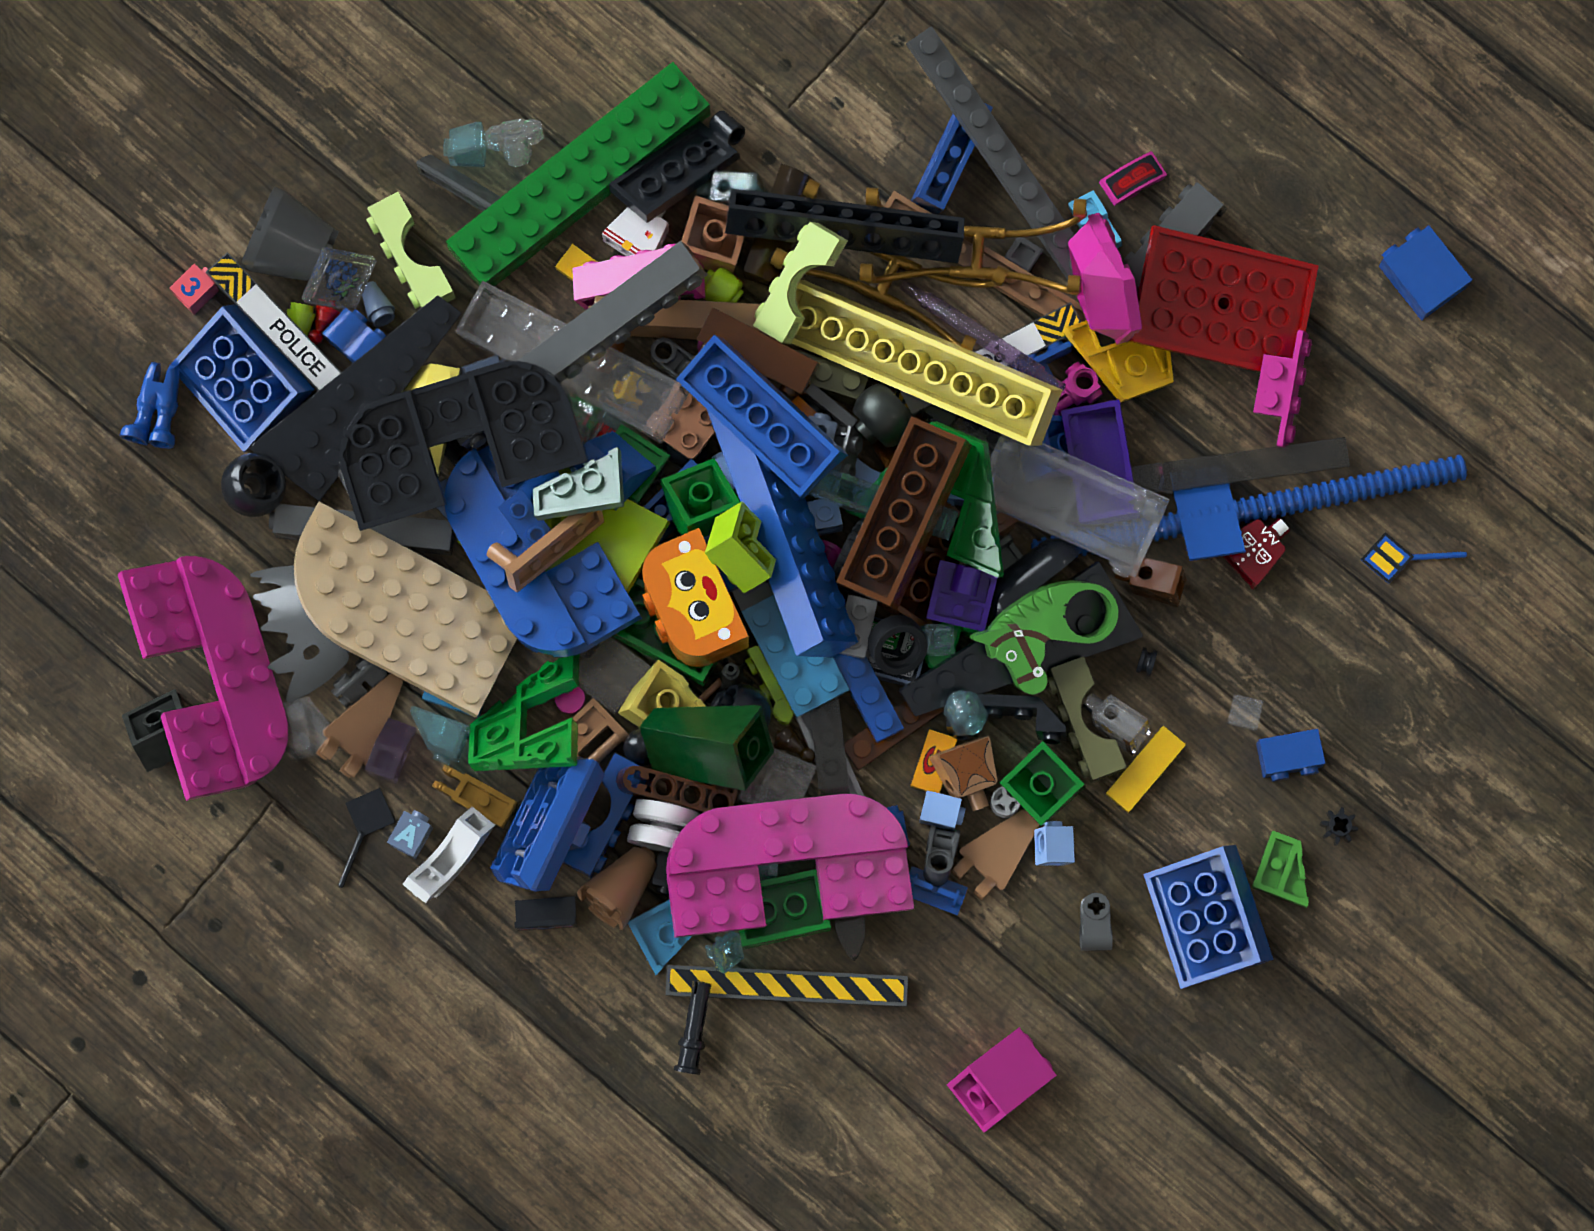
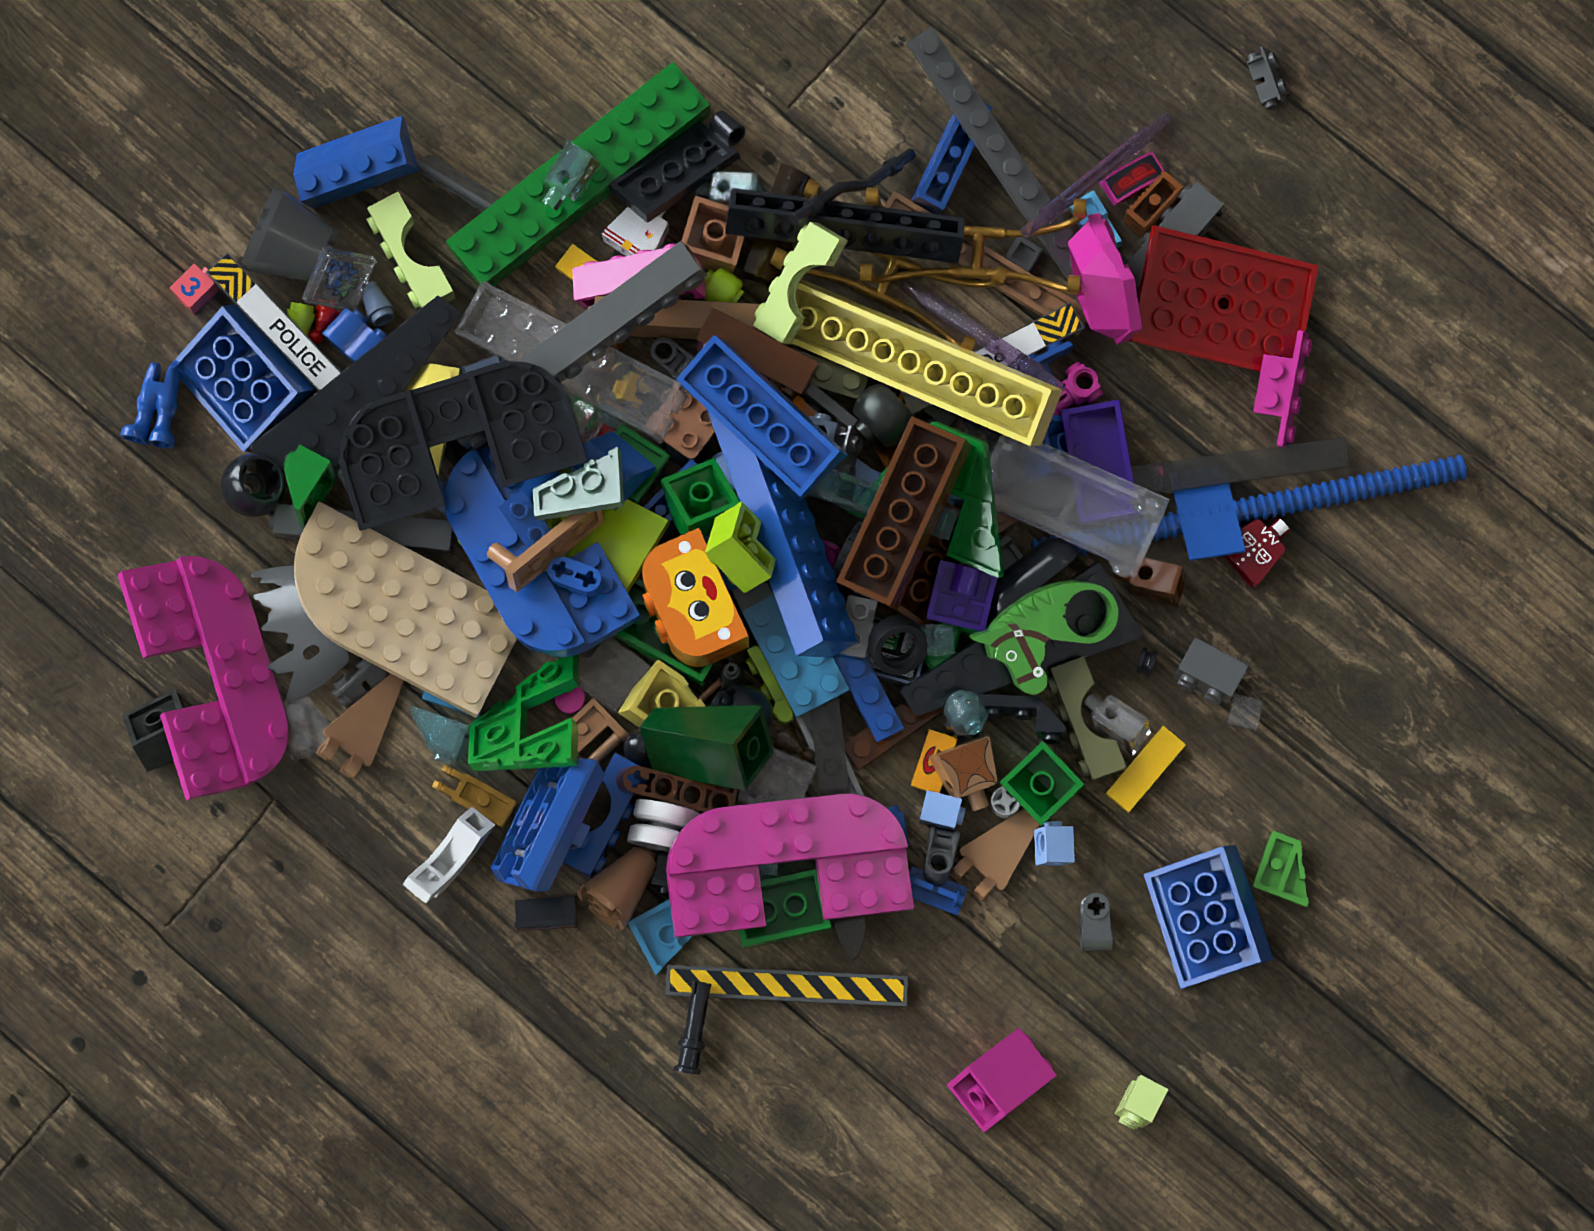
black piece [338,788,395,888] -> none
clear purple slope [365,718,417,784] -> none
sand blue brick [387,810,433,860] -> none
clear light blue slope [443,122,487,167] -> none
clear plant [485,119,544,167] -> none
clear light blue tile [705,931,744,974] -> none
light blue brick [807,496,843,536] -> none
yellow wing [1063,320,1174,403] -> none
blue brick [1256,729,1325,782] -> none
black gear [1320,807,1358,846] -> none
piece [1360,532,1467,584] -> none
blue brick [1379,225,1472,321] -> none
none -> green slope [284,445,336,529]
none -> blue slope [293,115,419,209]
none -> clear light blue torso [542,140,601,211]
none -> blue beam [547,556,604,597]
none -> black bar [790,148,916,225]
none -> clear purple axle [1020,113,1172,238]
none -> yellowish green arch [1115,1075,1168,1130]
none -> dark orange brick [1124,171,1184,238]
none -> dark grey brick [1173,637,1248,706]
none -> dark grey hinge [1246,46,1289,110]

